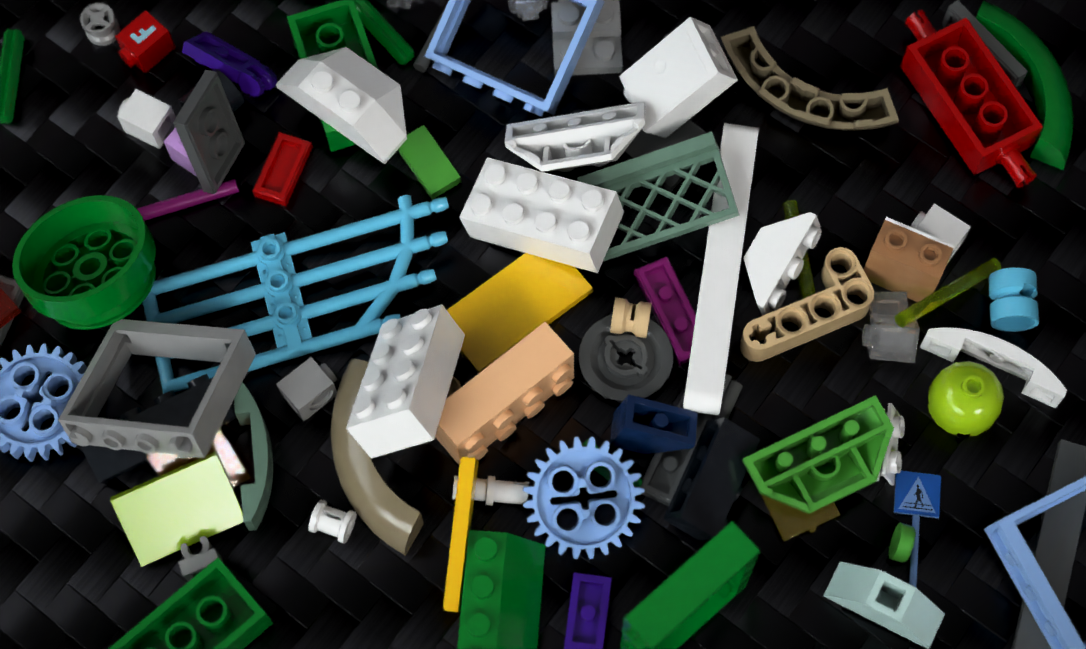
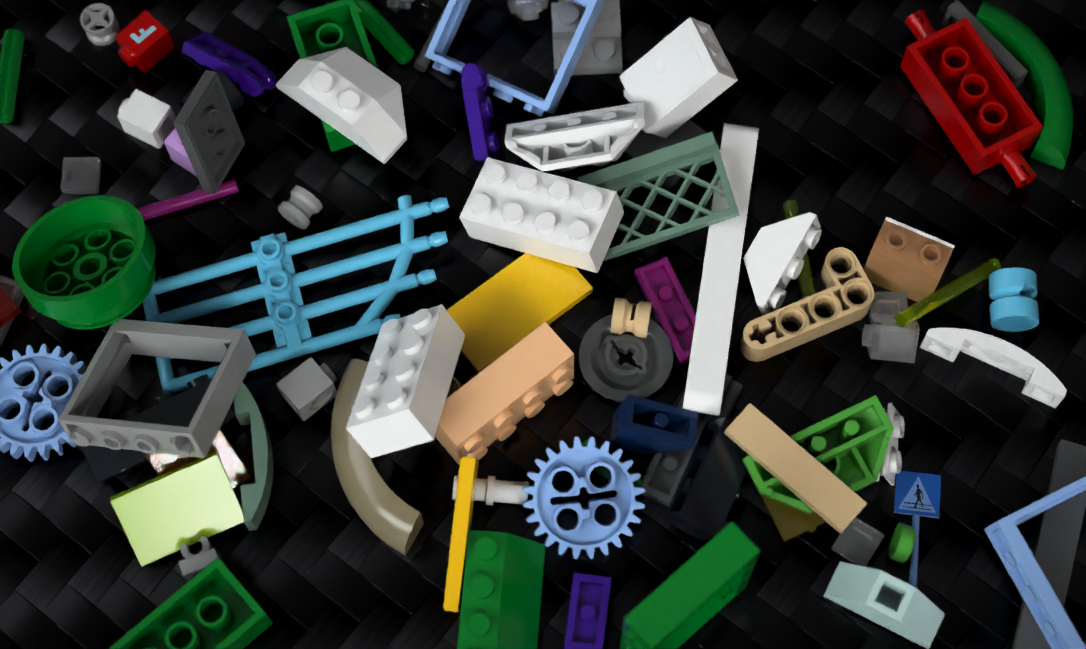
red tile [252,132,313,206] -> none
white bush [308,500,356,544] -> none
bright green tile [398,125,461,199] -> none
dark tan brick [721,26,899,130] -> none
white brick [910,203,971,264] -> none
lime cylinder [928,361,1004,436] -> none
none -> clear tile [60,157,101,194]
none -> light grey wheel [278,186,323,230]
none -> dark purple hinge [461,63,499,163]
none -> tan tile [724,403,867,534]
none -> clear tile [831,517,885,567]

